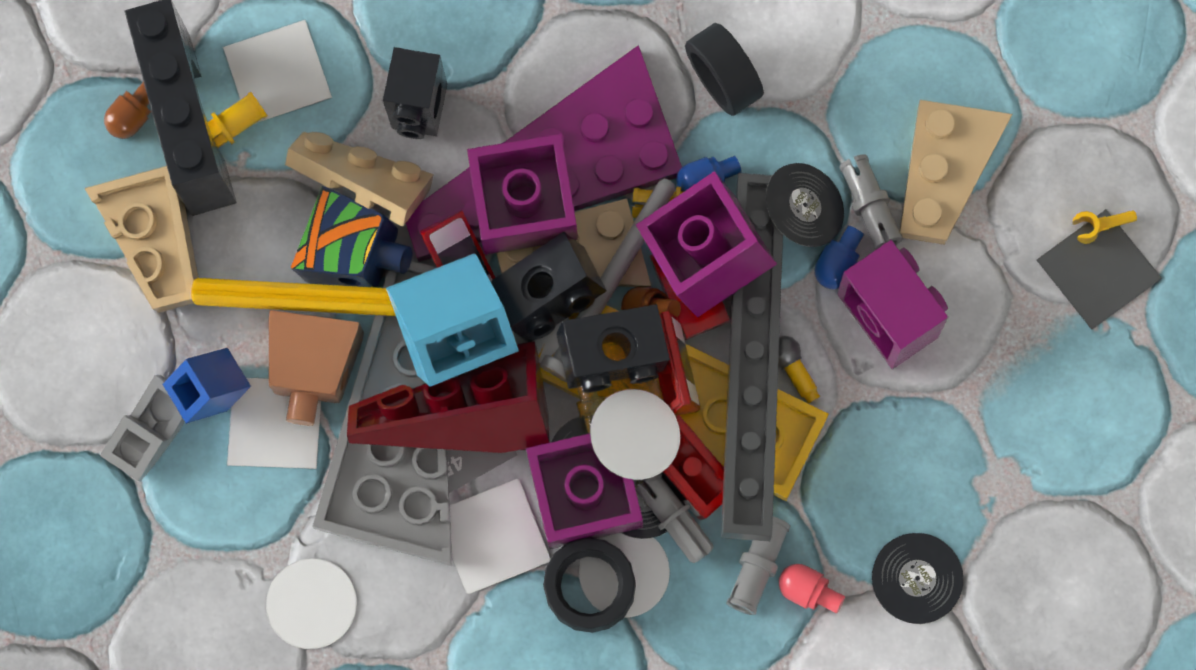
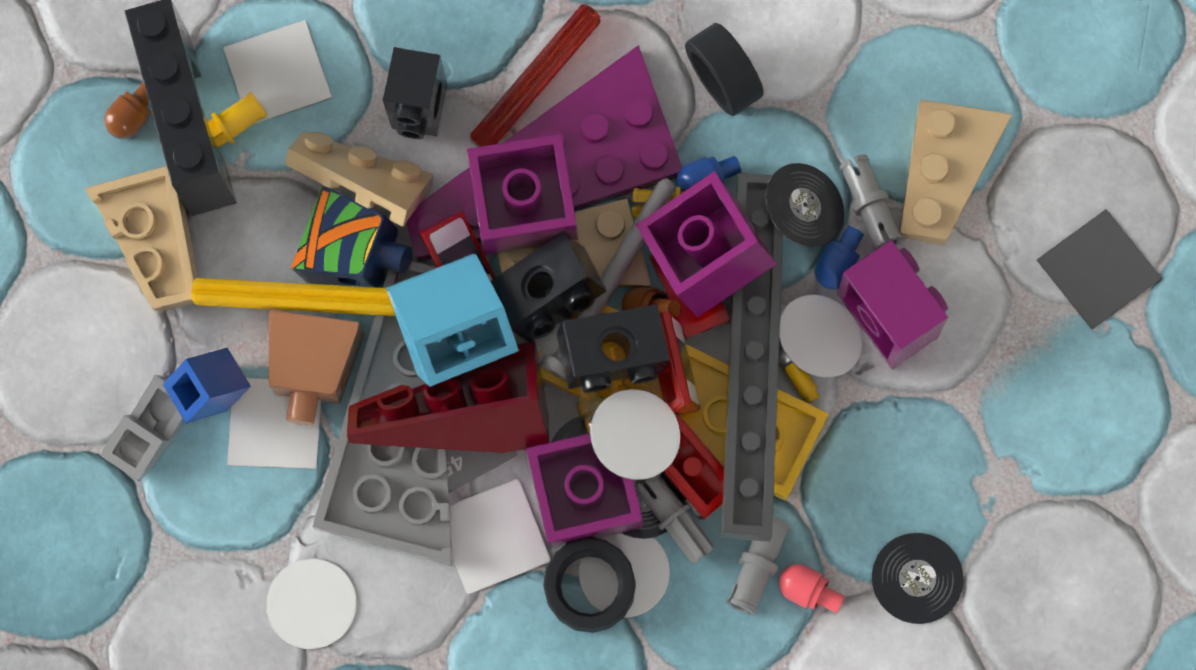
yellow hand [1072,210,1137,244] -> none
none -> clear red axle [470,4,601,147]
none -> white sticker [779,295,862,378]

